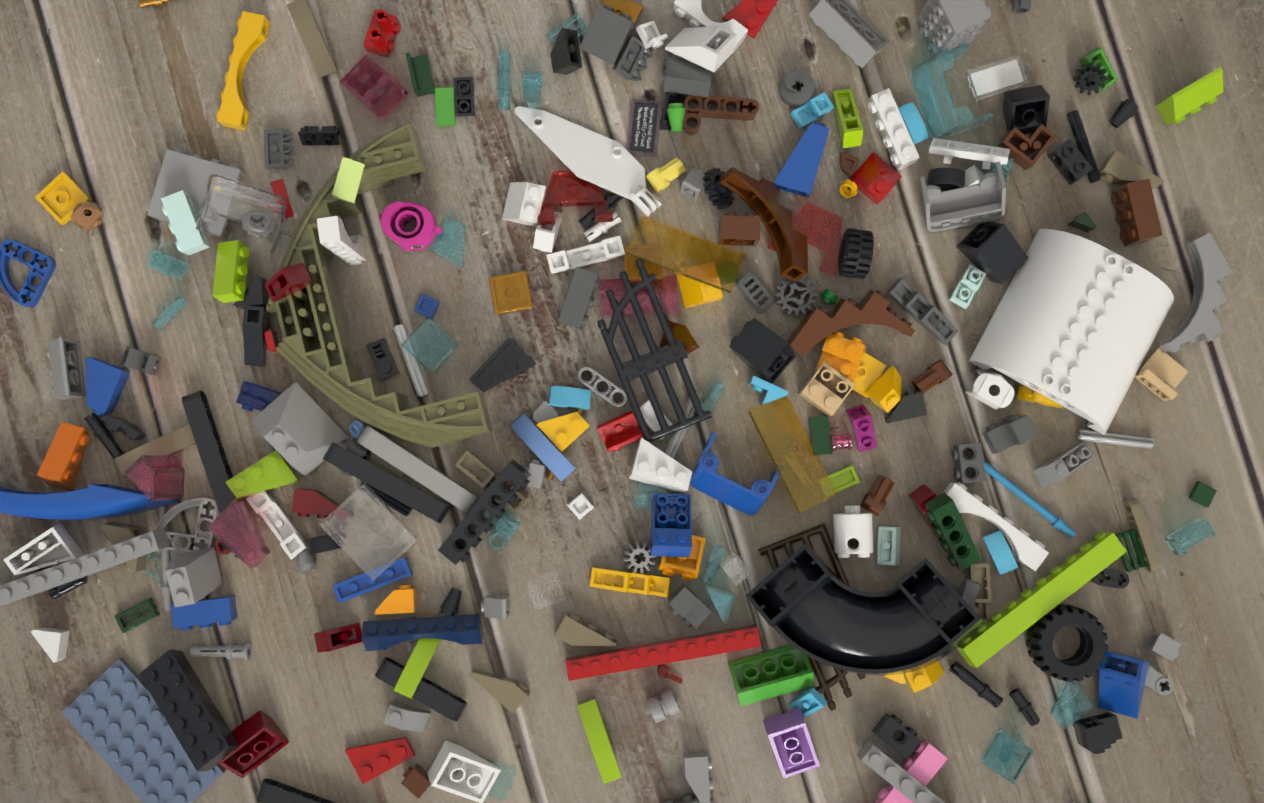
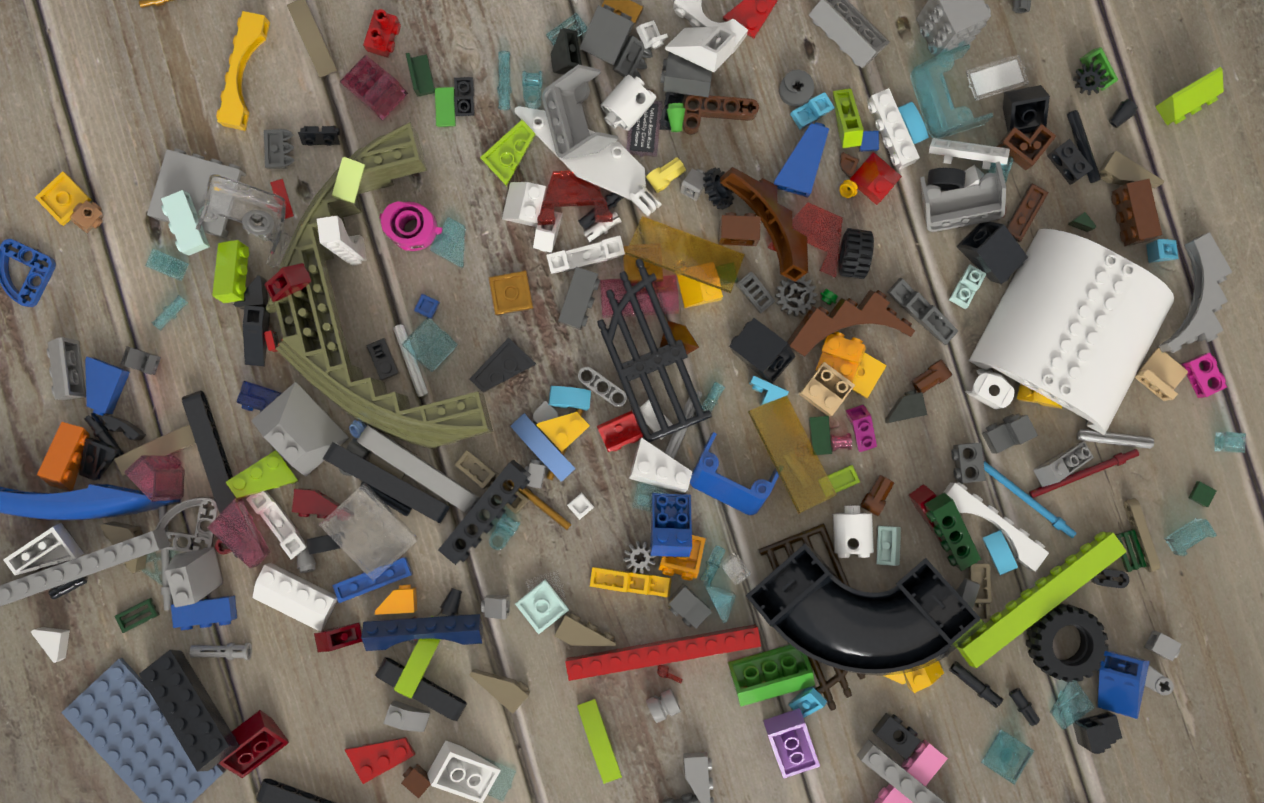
yellow slope [865,365,902,413] -> none
none -> black wing [79,438,120,481]
none -> white slope [252,563,338,631]
none -> lime wing [480,120,535,187]
none -> pearl gold bar [508,480,572,530]
none -> light aqua plate [515,579,569,634]
none -> light grey windscreen [542,64,618,159]
none -> white cylinder [601,75,656,131]
none -> blue tile [859,131,879,152]
none -> reddish brown tile [1006,183,1049,242]
none -> dark red bar [1029,449,1139,498]
none -> medium azure slope [1146,239,1179,263]
none -> dark pink brick [1181,353,1227,398]
none -> clear light blue brick [1215,432,1246,453]

